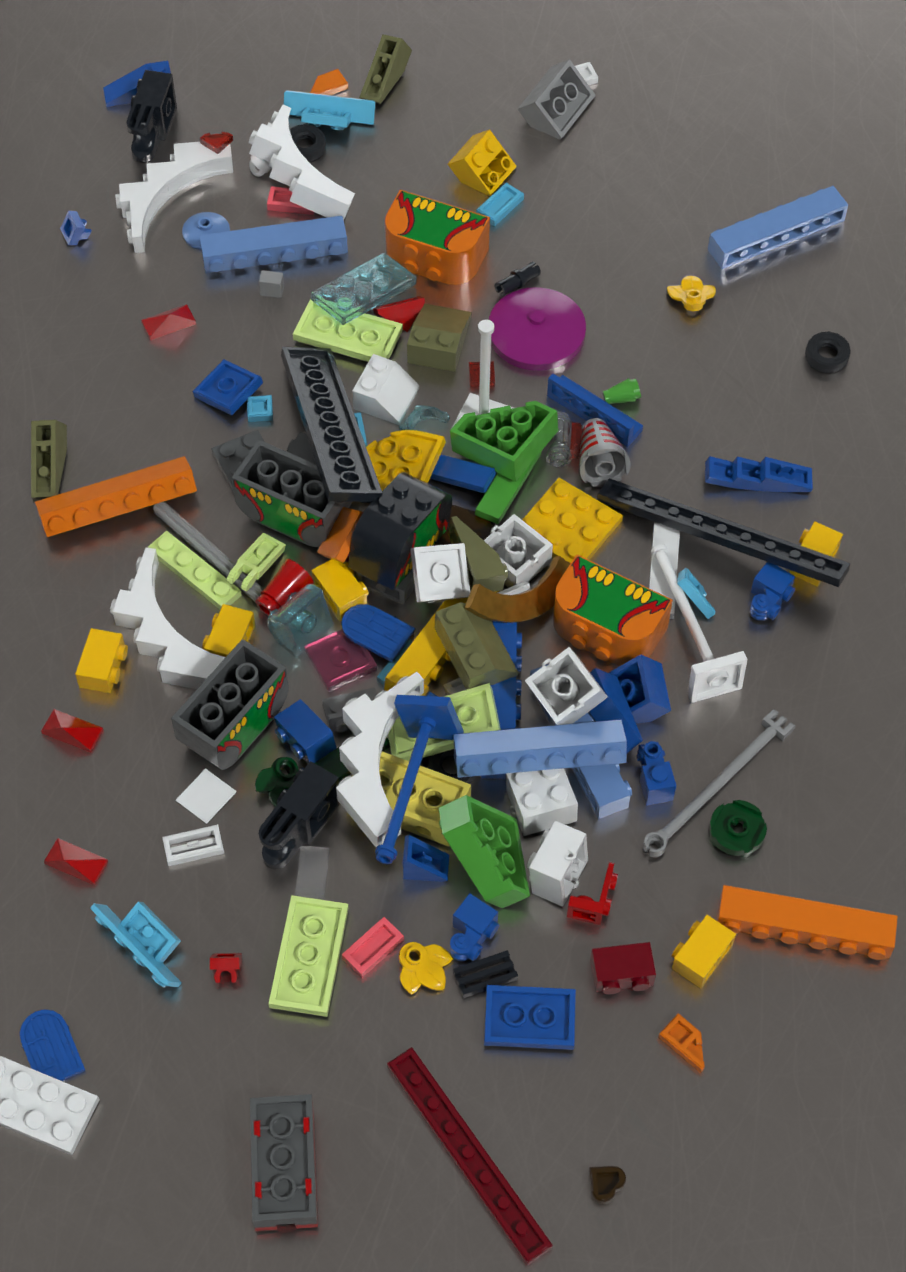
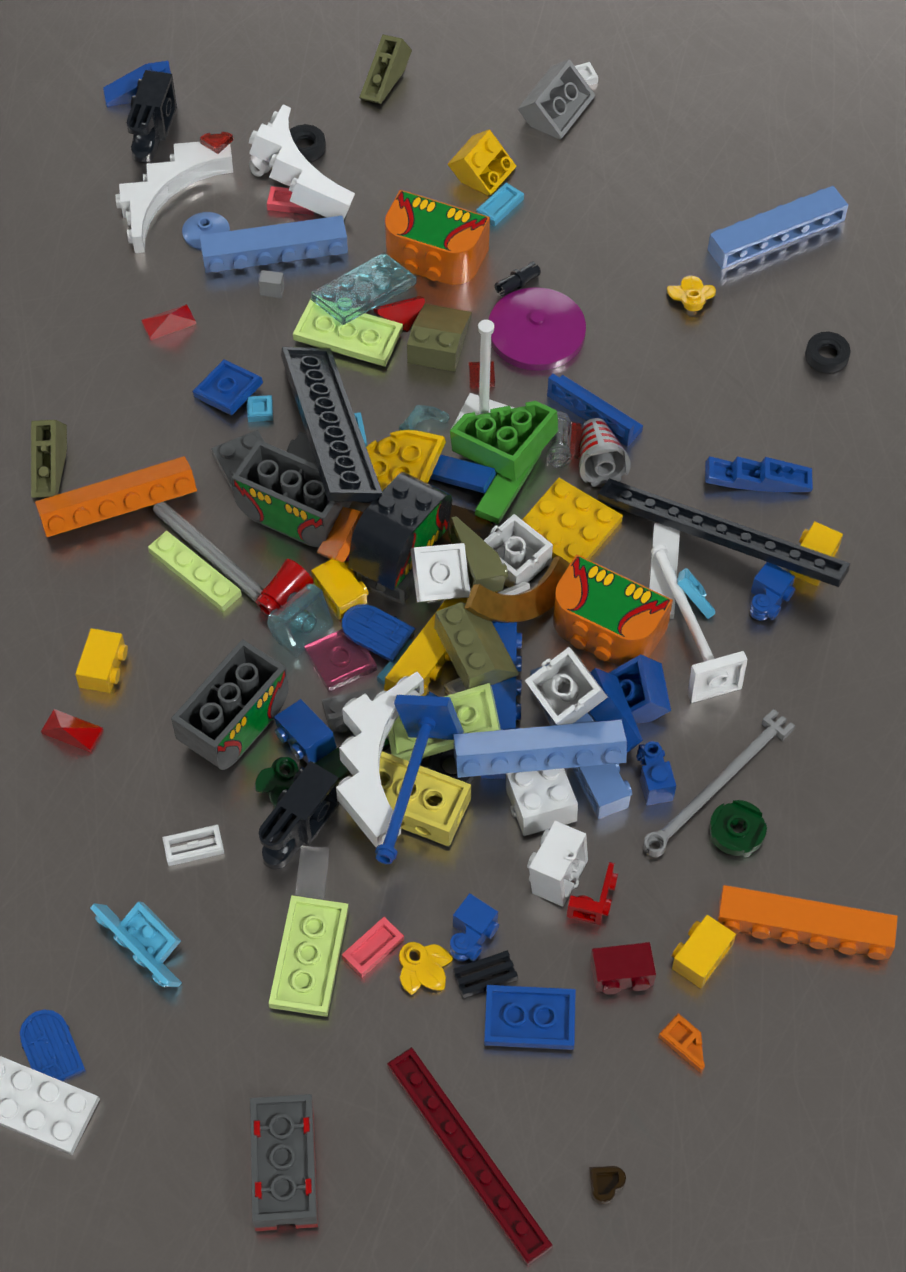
red slope [44,838,108,885] -> none
blue tile [60,211,92,246] -> none
white arch [110,547,226,690] -> none
white sticker [176,768,237,824] -> none
yellow brick [202,604,255,657] -> none
red tile [210,953,242,983] -> none
yellowish green hinge [227,533,286,591] -> none
medium azure bracket [284,90,376,130] -> none
orange tile [310,69,348,95] -> none
white slope [352,354,419,425] -> none
blue slope [403,835,450,882] -> none
bright green brick [439,795,530,908] -> none
bright green cone [602,378,641,404] -> none

